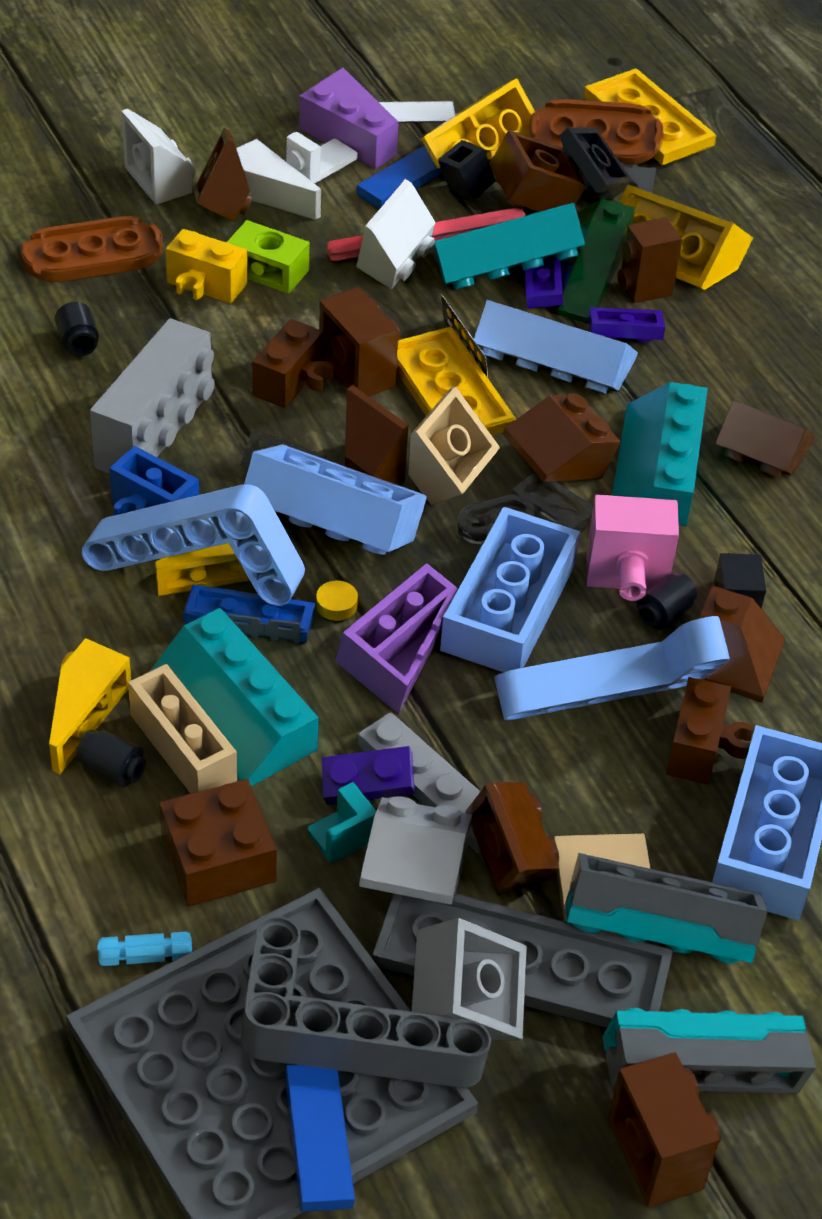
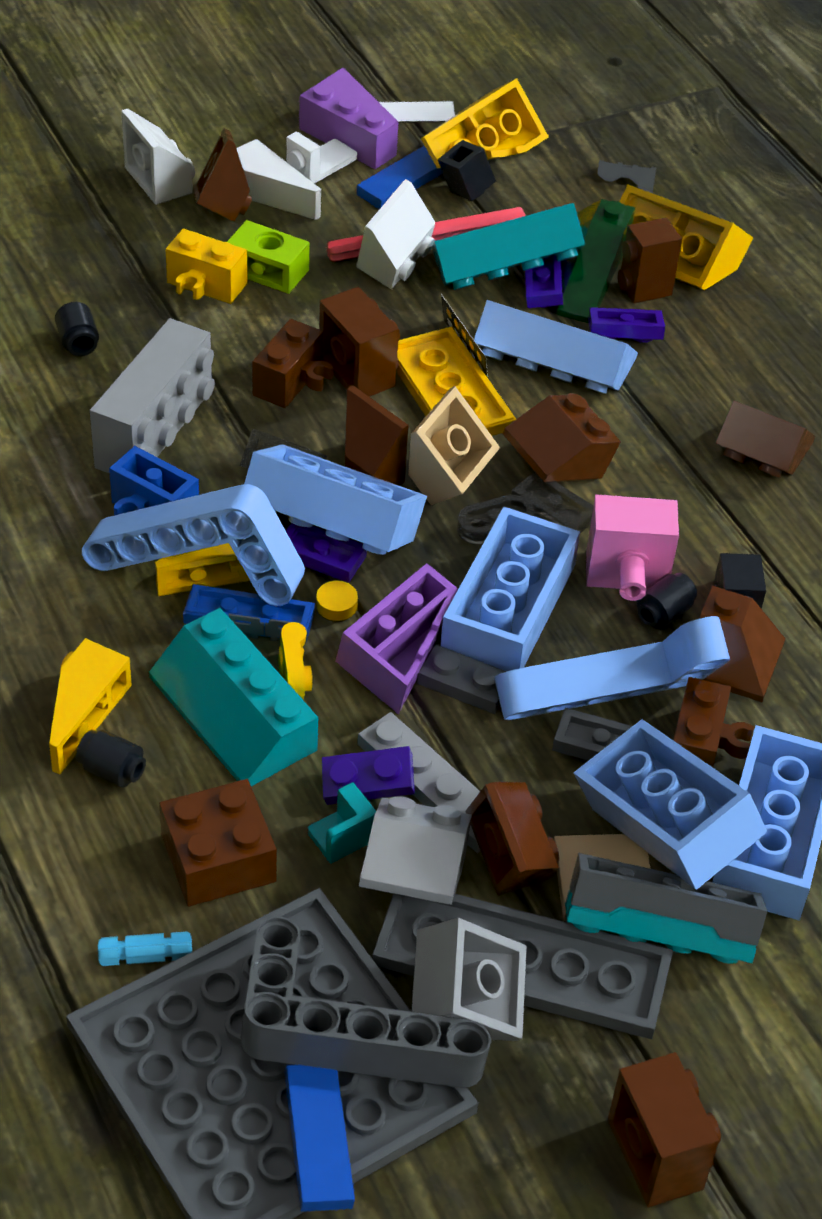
dark orange tile [21,216,163,282] -> none
tan brick [128,664,237,794] -> none
reddish brown brick [489,130,586,212] -> none
dark orange tile [529,99,663,165] -> none
black plate [558,127,633,200] -> none
yellow plate [584,69,716,165] -> none
dark grey piece [602,1008,816,1093] -> none
teal slope [612,382,708,526] -> none
none -> yellow plate [278,622,312,700]
none -> dark purple plate [286,523,367,583]
none -> dark grey plate [417,645,506,714]
none -> dark grey plate [552,708,632,761]
none -> light blue brick [573,719,767,890]

